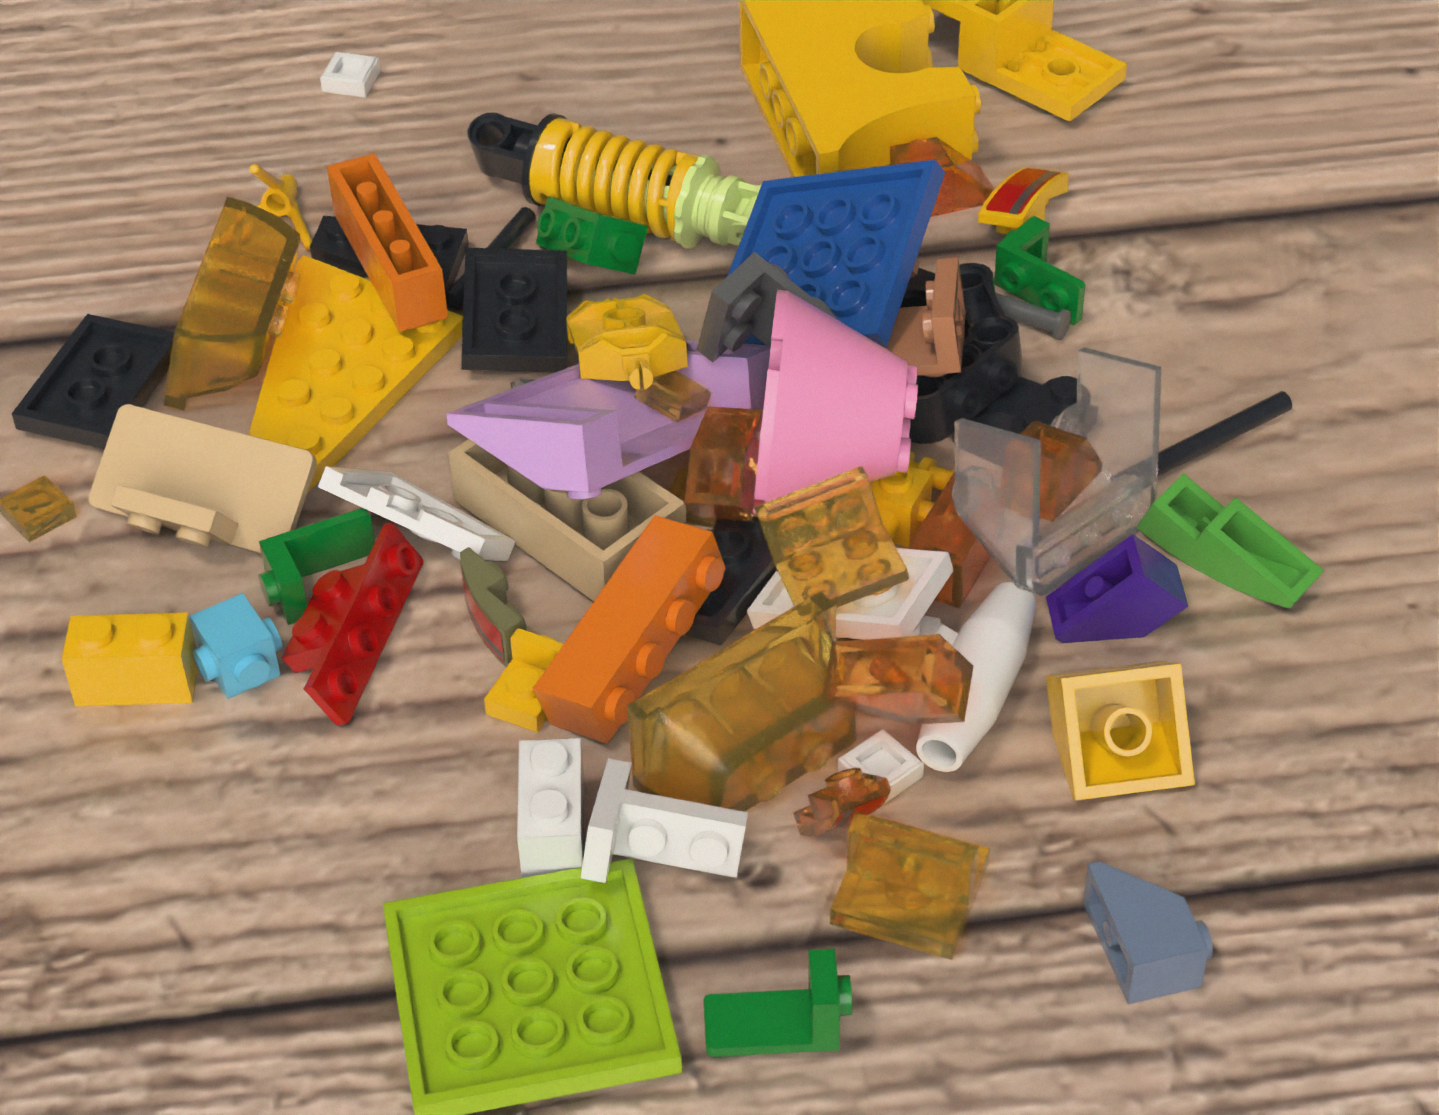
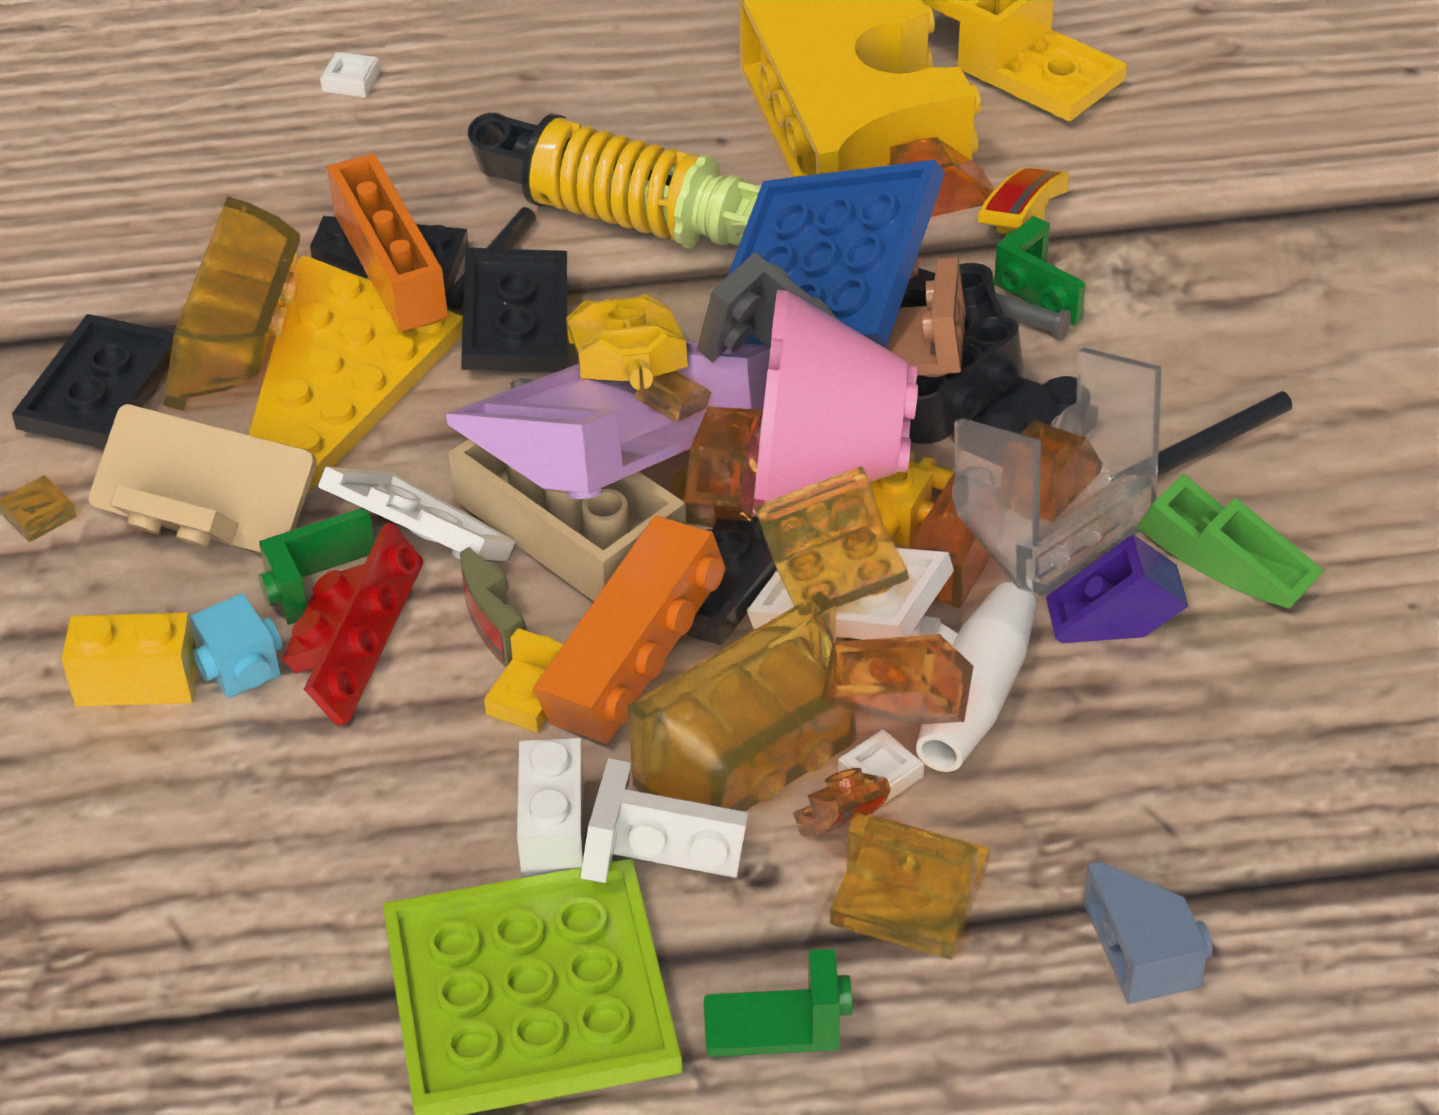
yellow plant [209,164,312,254] -> none
green bracket [536,197,648,275] -> none
yellow slope [1046,661,1195,800] -> none

